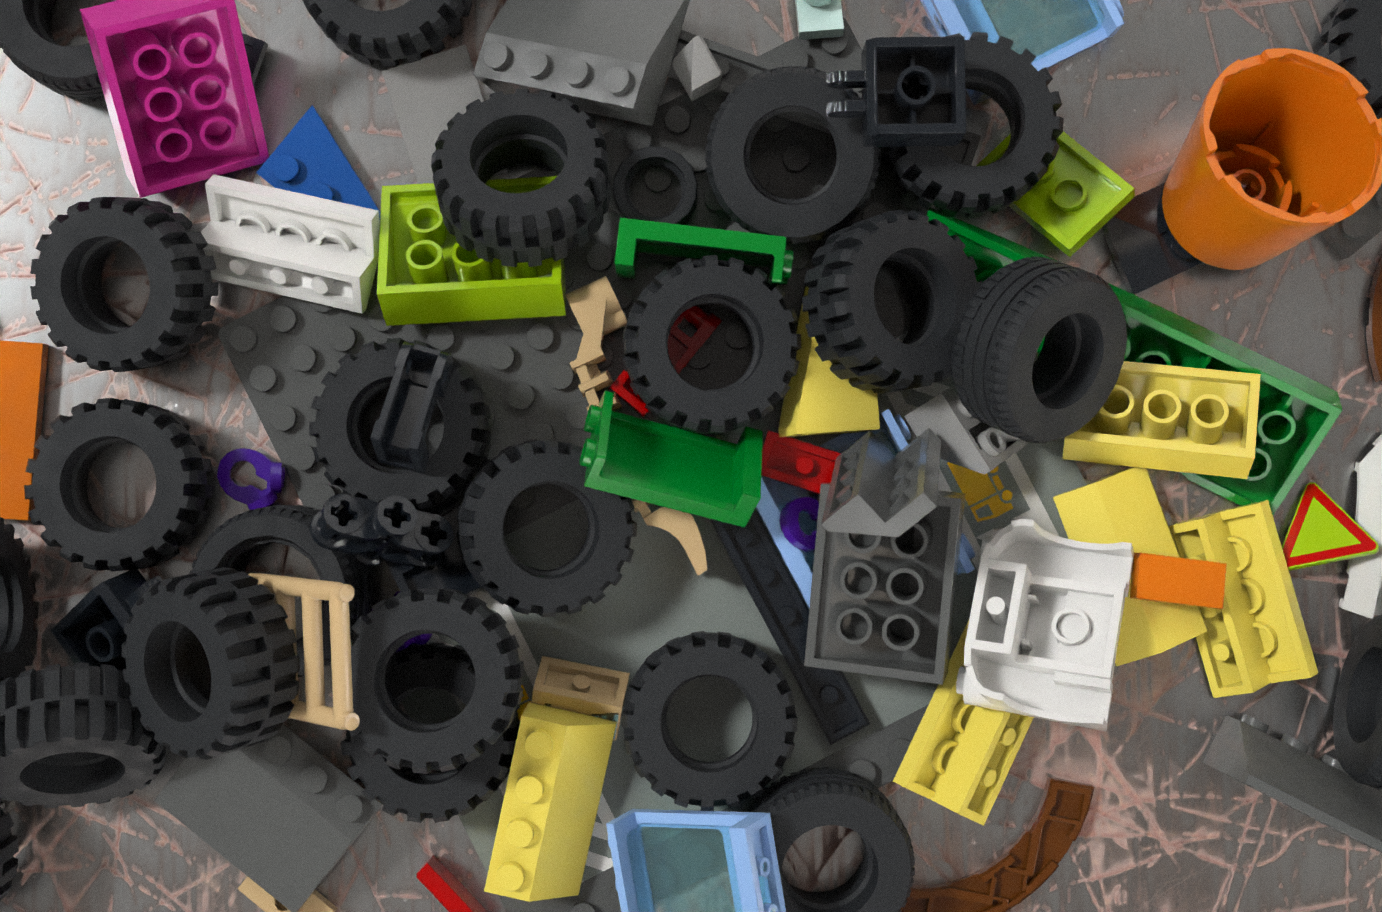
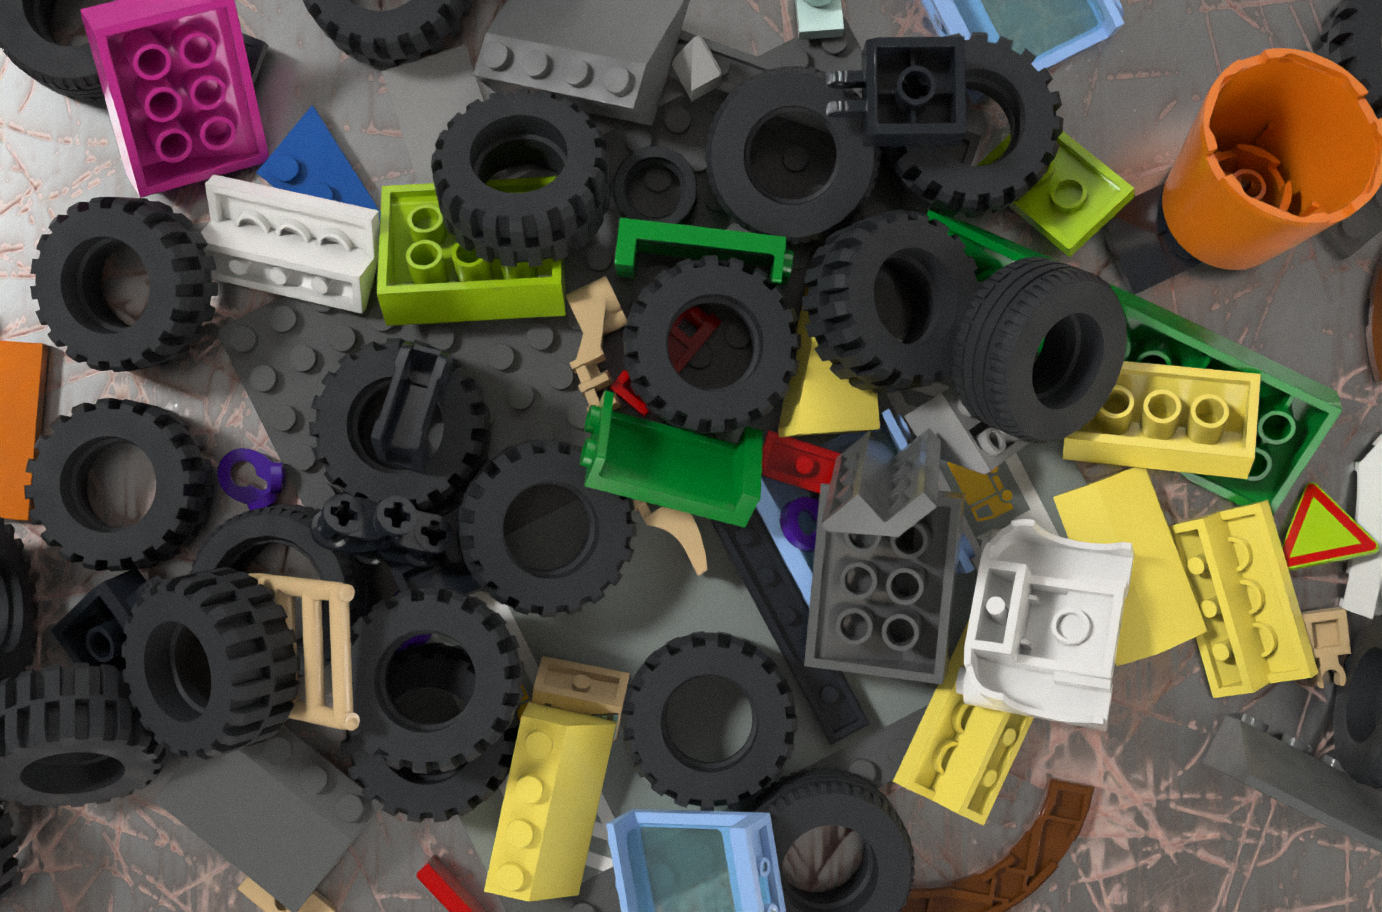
orange tile [1130,553,1227,609] -> none
none -> tan plate [1301,607,1351,689]

